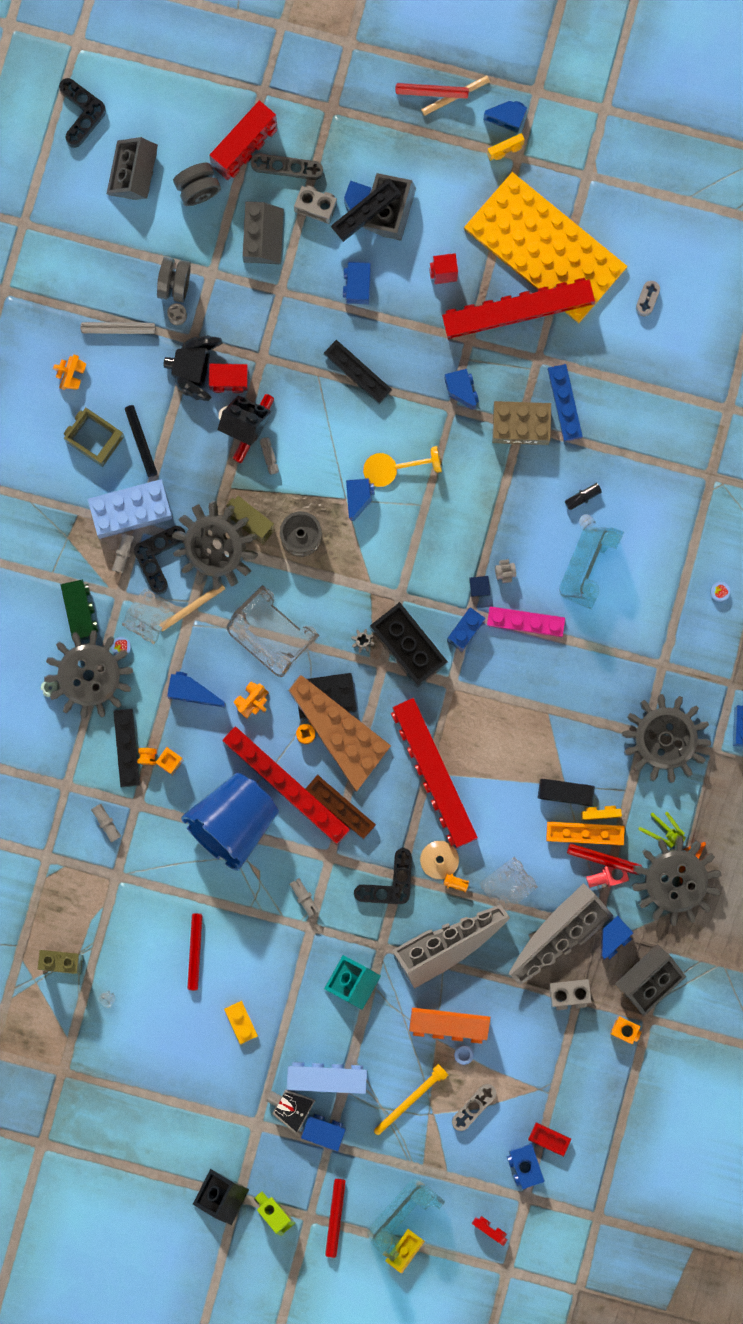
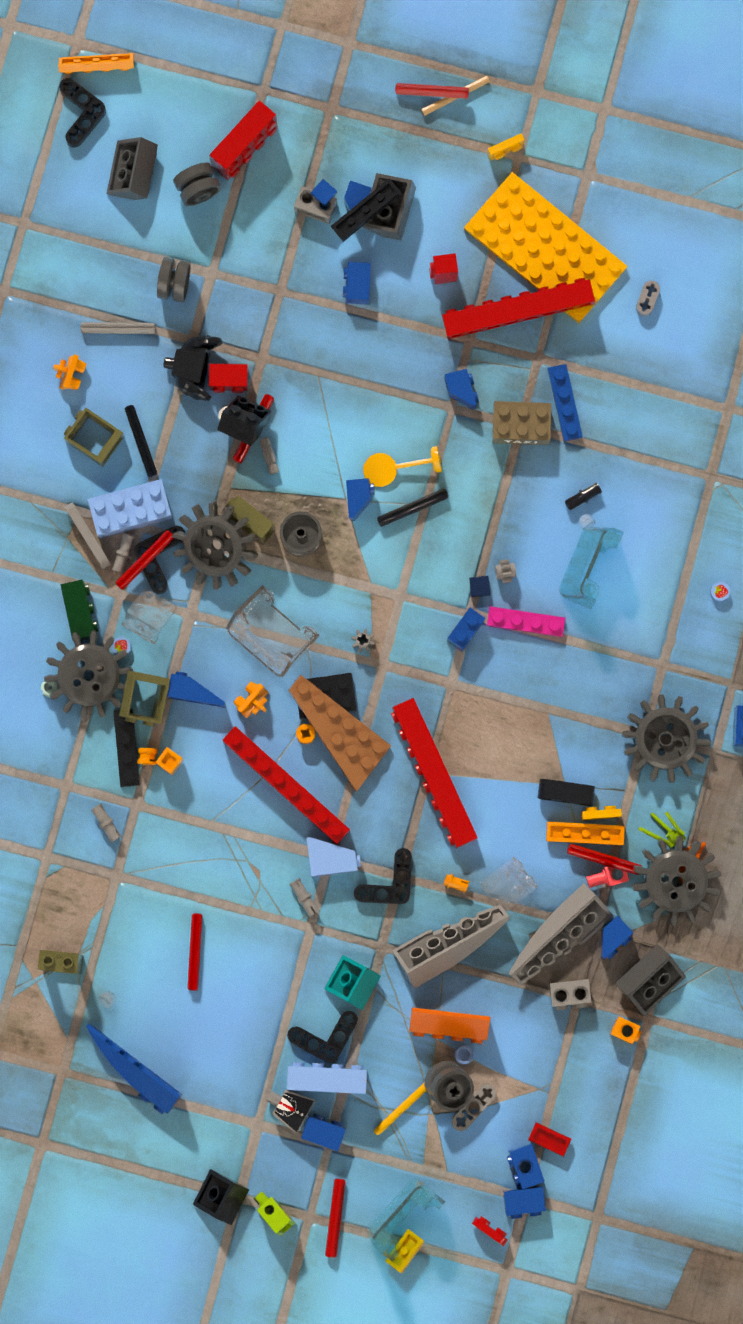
tan bar [158,584,225,632] -> none
light grey wheel [167,303,187,325] -> none
blue cone [181,773,279,871] -> none
yellow plate [224,1001,258,1045] -> none
dark grey slope [242,202,284,264] -> none
dark grey beam [251,153,323,180] -> none
reddish brown plate [305,774,376,840] -> none
black plate [324,339,392,405] -> none
black brick [370,602,448,688] -> none
tan dish [420,841,459,879] -> none
blue slope [483,101,527,133] -> none
none -> light orange plate [58,53,134,74]
none -> light grey beam [64,502,111,569]
none -> blue wedge [86,1023,183,1114]
none -> red axle [116,530,174,590]
none -> olive window [119,671,170,727]
none -> black beam [287,1011,358,1063]
none -> light blue slope [307,837,361,877]
none -> blue tile [311,179,337,206]
none -> black axle [377,488,448,527]
none -> dark grey wheel [424,1061,474,1111]
none -> blue brick [503,1186,546,1219]

